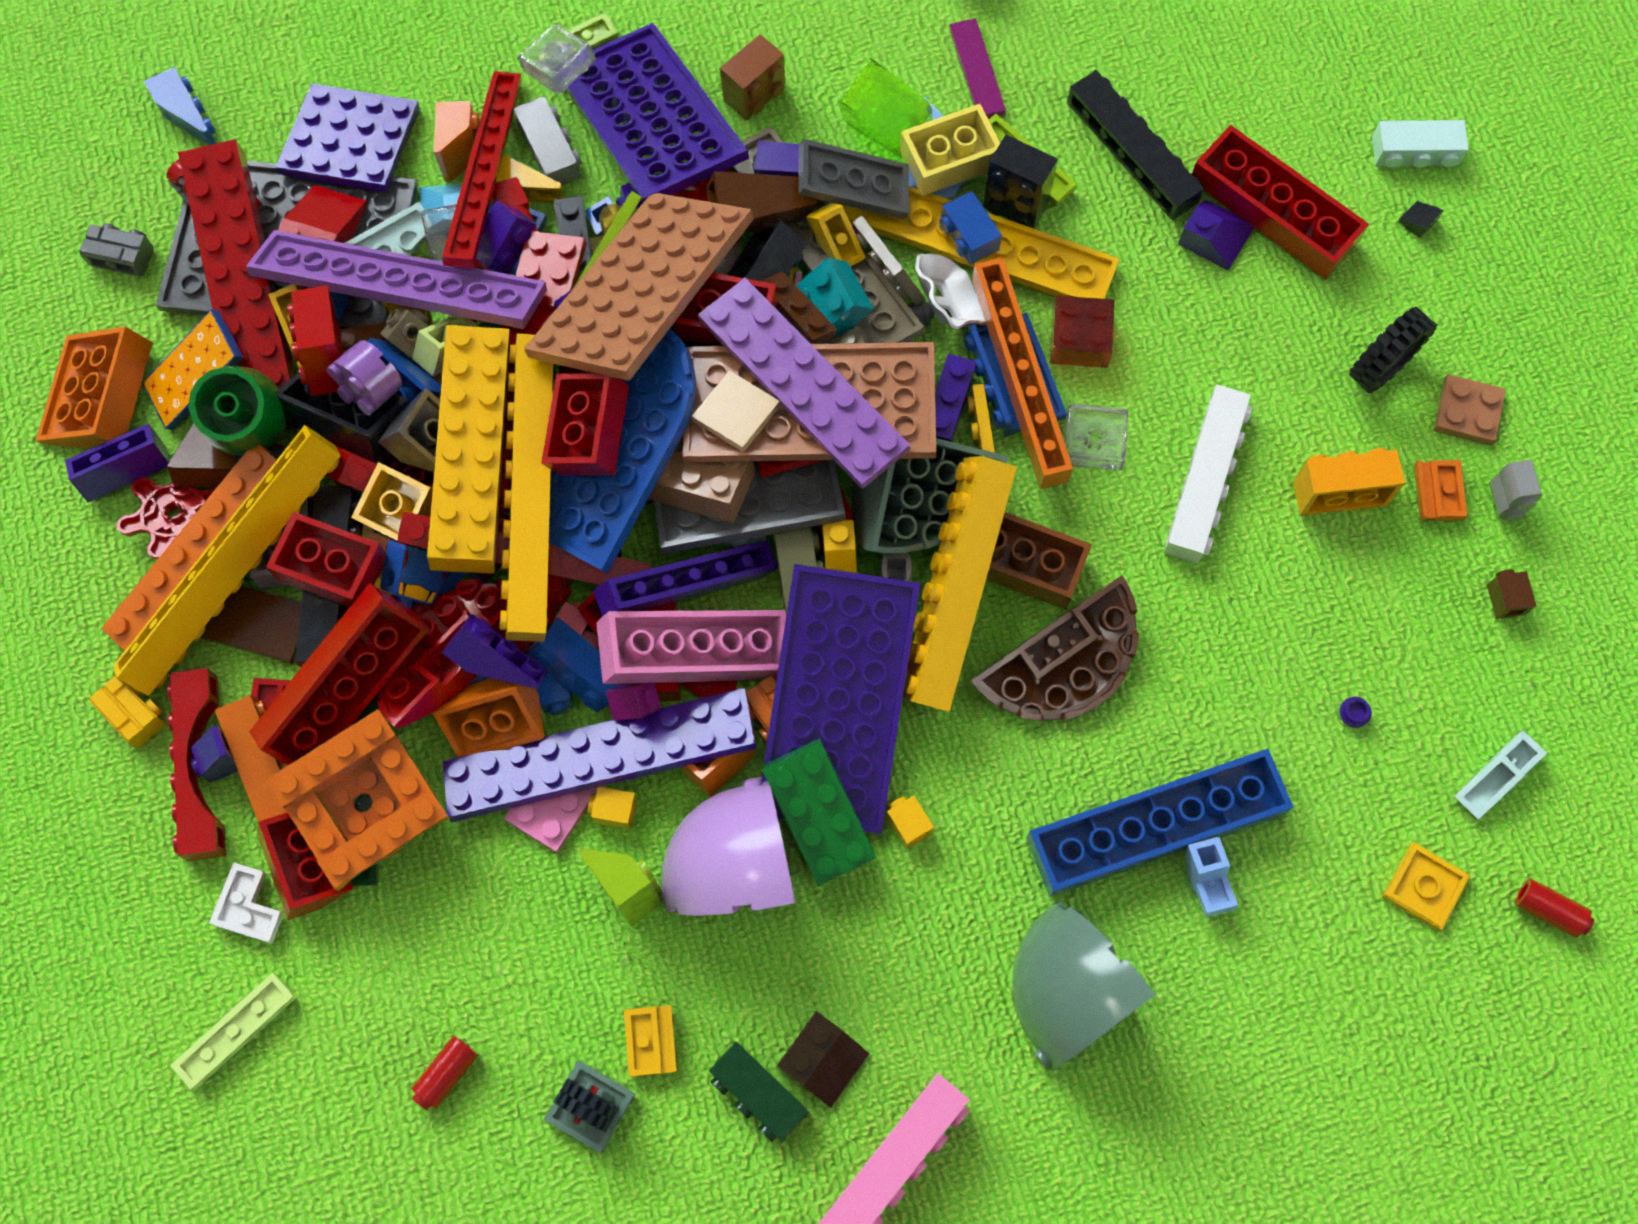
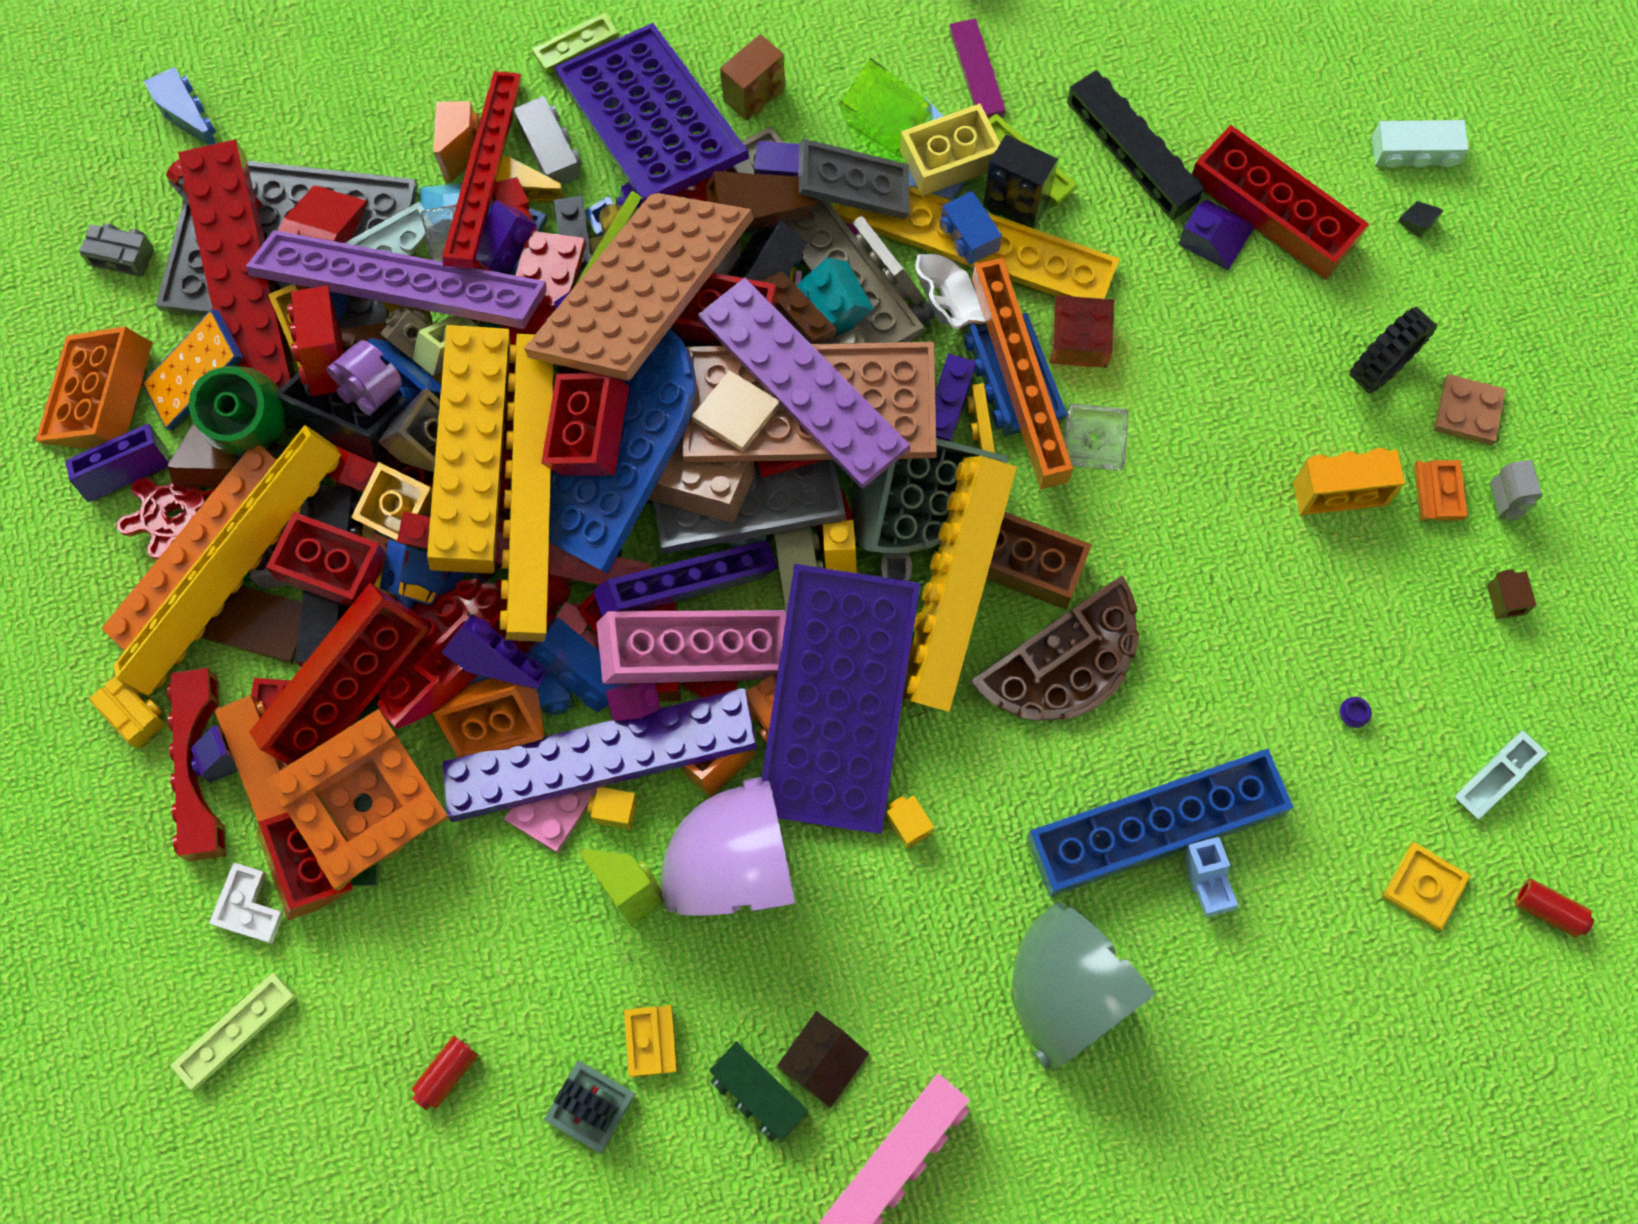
plate [275,84,420,193] -> none
clear brick [517,23,596,94] -> none
green brick [762,738,876,886] -> none
yellow slope [806,203,866,267] -> none
white brick [1163,384,1253,564] -> none

